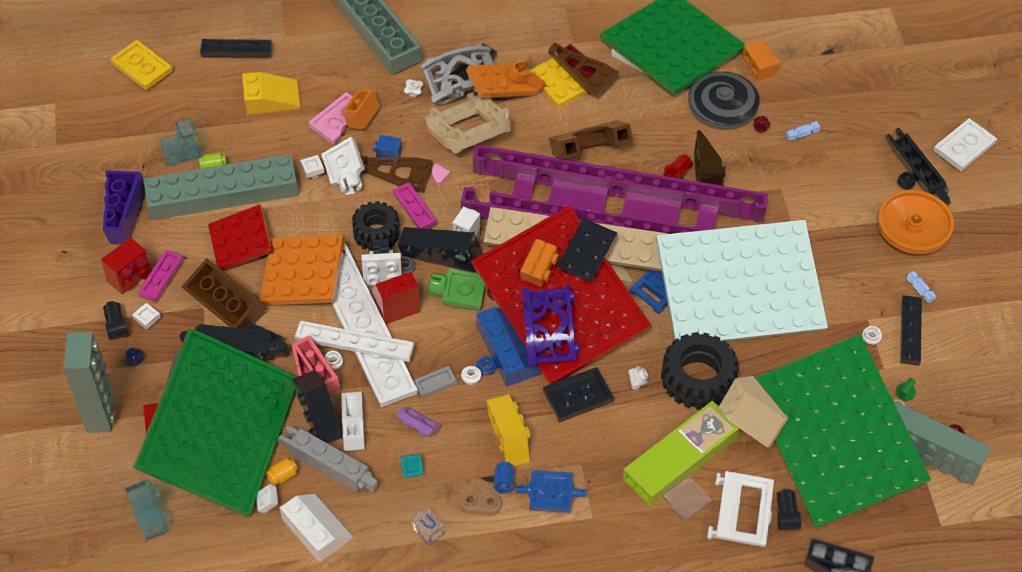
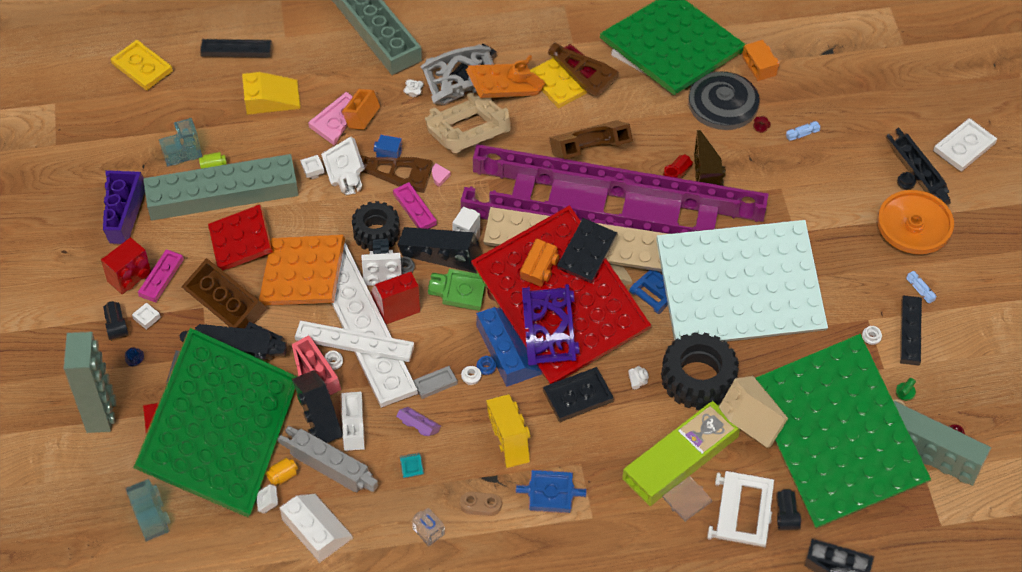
blue brick [494,462,515,494] -> none

